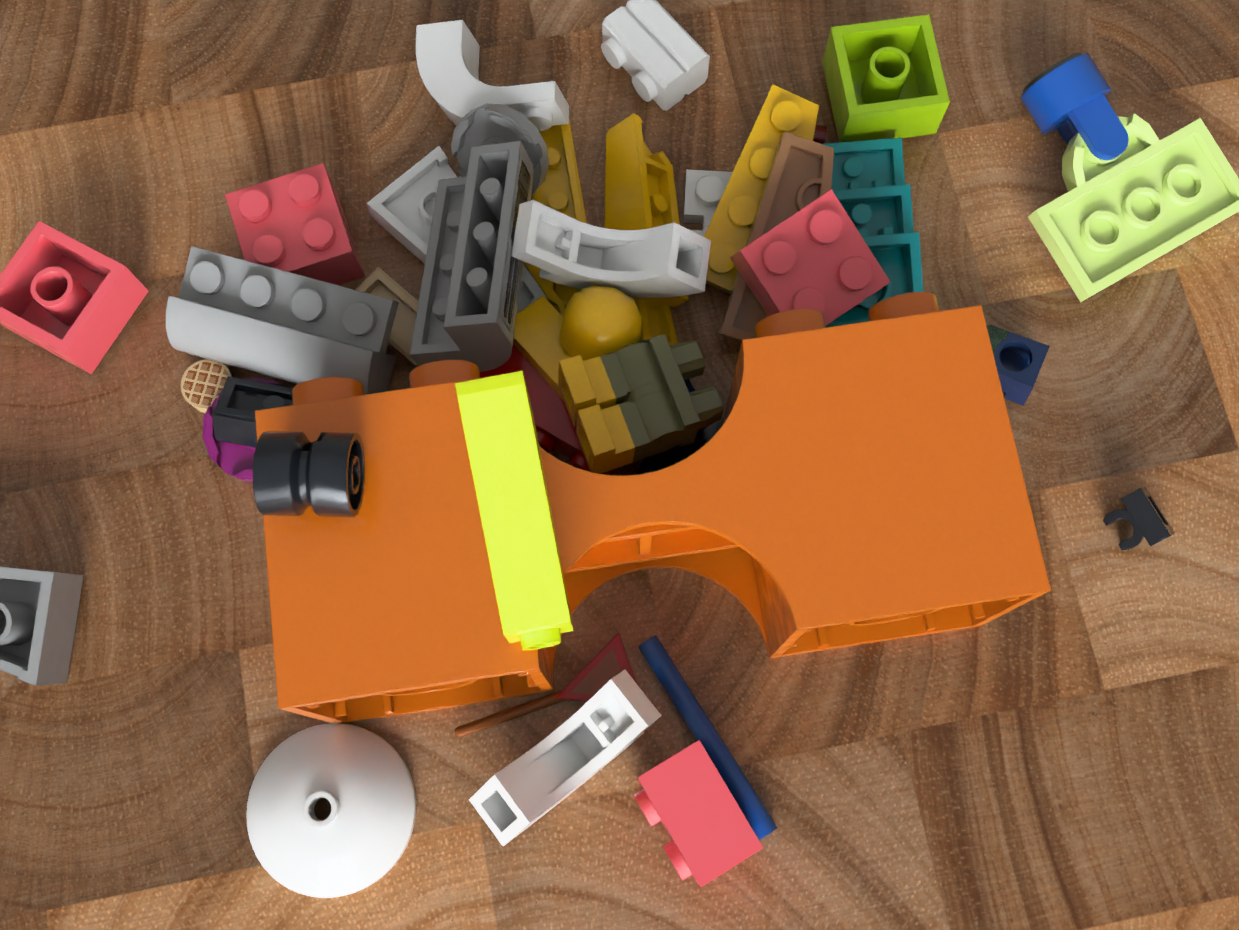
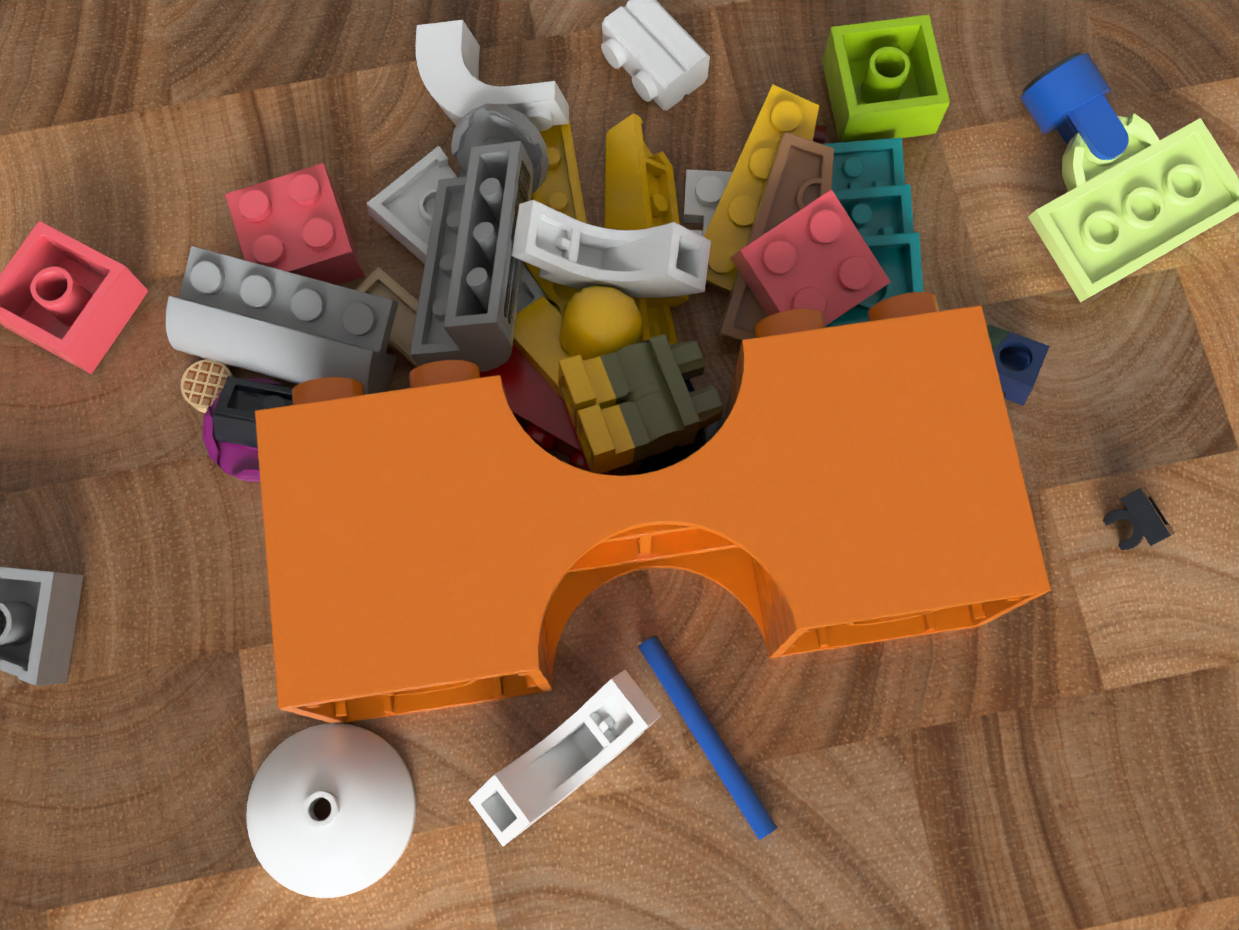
black wheel [253,431,365,517] -> none
neon yellow slope [455,371,574,650] -> none
dark orange piece [455,632,637,737] -> none
coral brick [633,740,764,887] -> none

